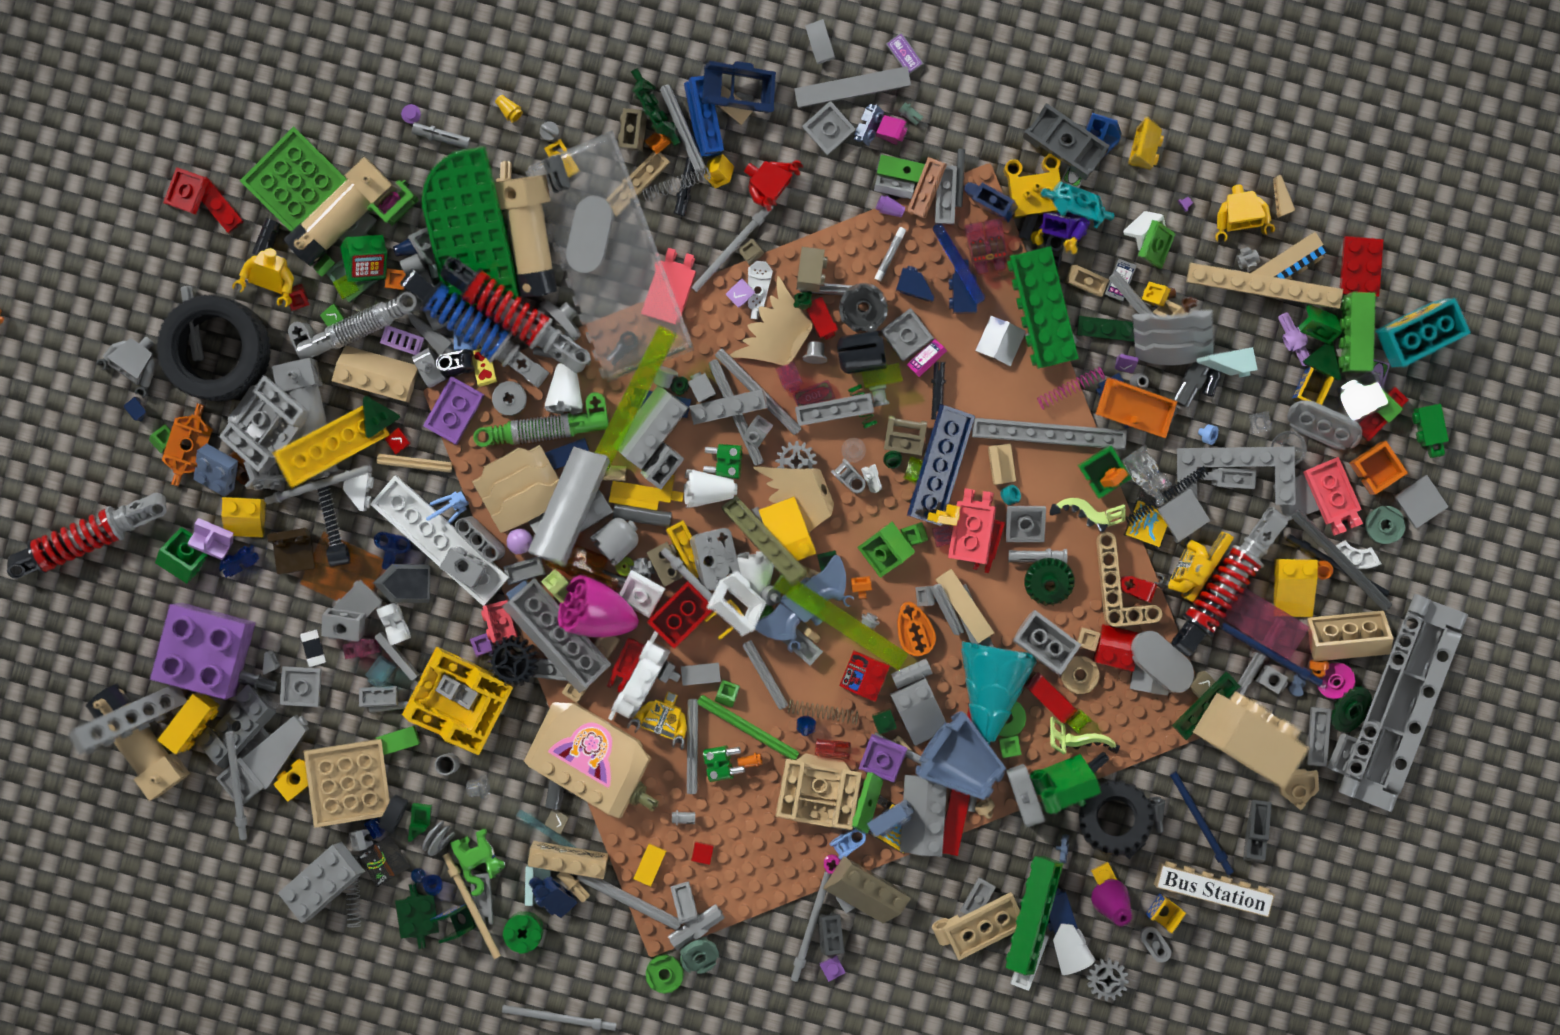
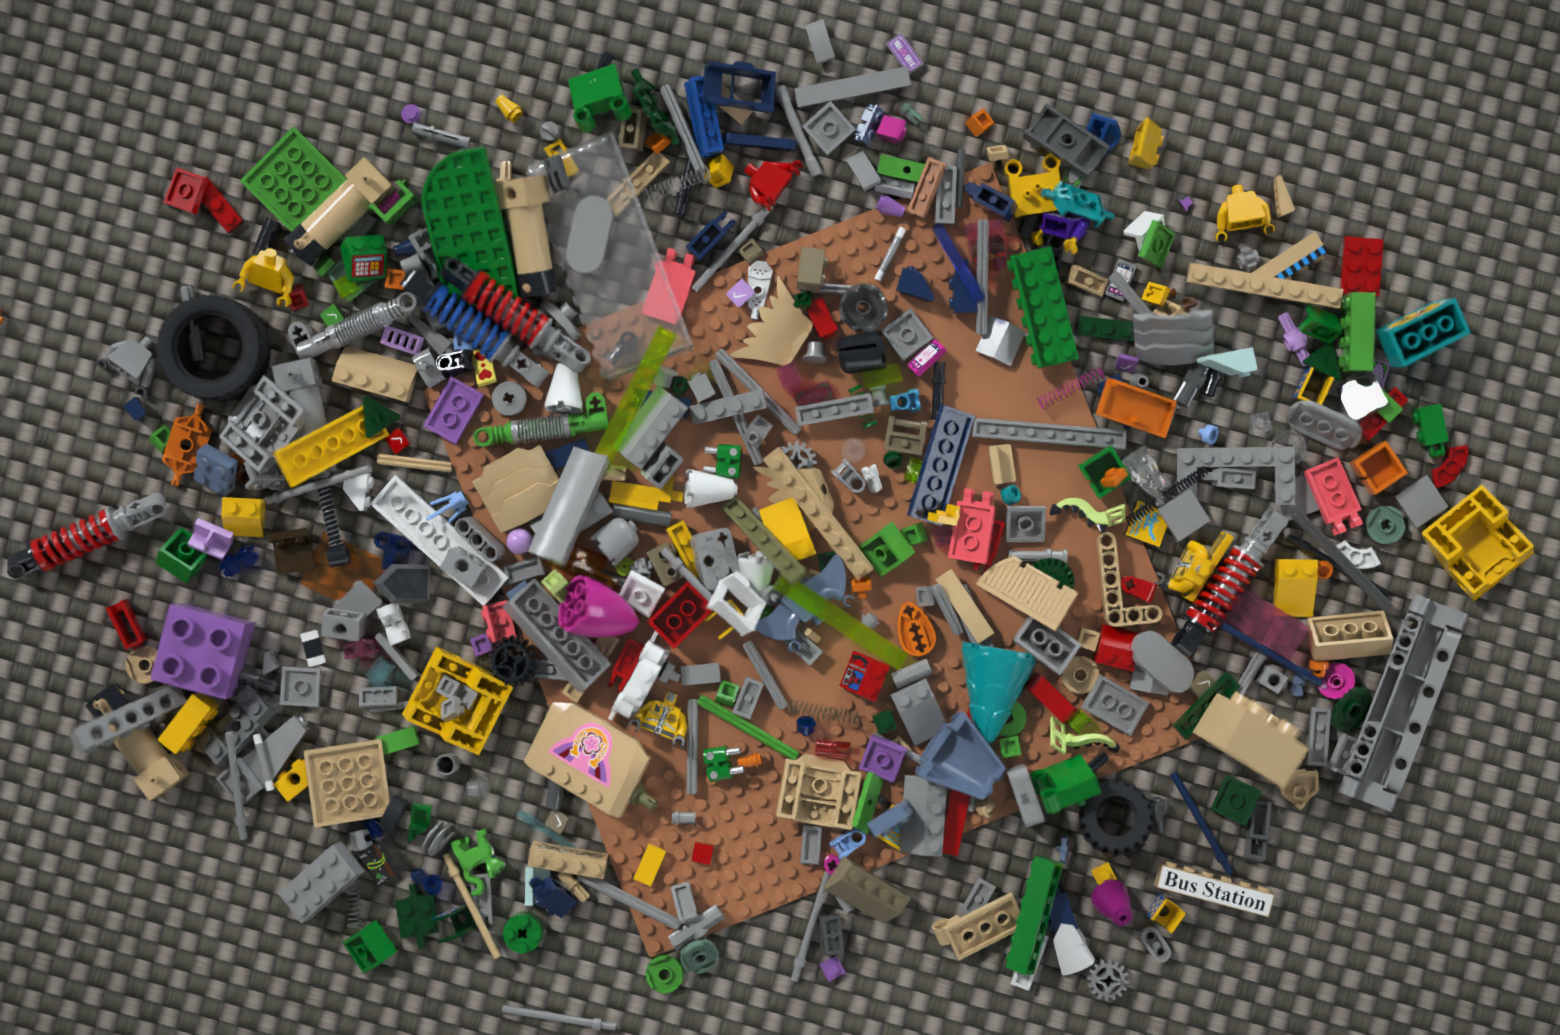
none -> red window [105,598,148,651]
none -> tan tile [125,646,158,684]
none -> light grey bar [253,733,274,791]
none -> green slope [342,920,397,974]
none -> light grey tile [441,696,465,722]
none -> green piece [568,51,632,133]
none -> dark blue hinge [686,211,736,262]
none -> dark blue beam [722,133,797,151]
none -> light grey plate [732,676,764,719]
none -> tan plate [763,447,874,580]
none -> light grey piece [775,85,822,178]
none -> light grey tile [800,824,822,865]
none -> light grey slope [846,151,881,191]
none -> dark azure plate [889,388,921,412]
none -> orange slope [965,108,995,137]
none -> light grey axle [976,219,989,335]
none -> tan piece [976,555,1078,631]
none -> tan tile [986,145,1009,168]
none -> light grey tile [1081,674,1150,736]
none -> dark green plate [1210,774,1262,826]
none -> yellow slope [1422,485,1534,601]
none -> red tile [1431,445,1468,488]

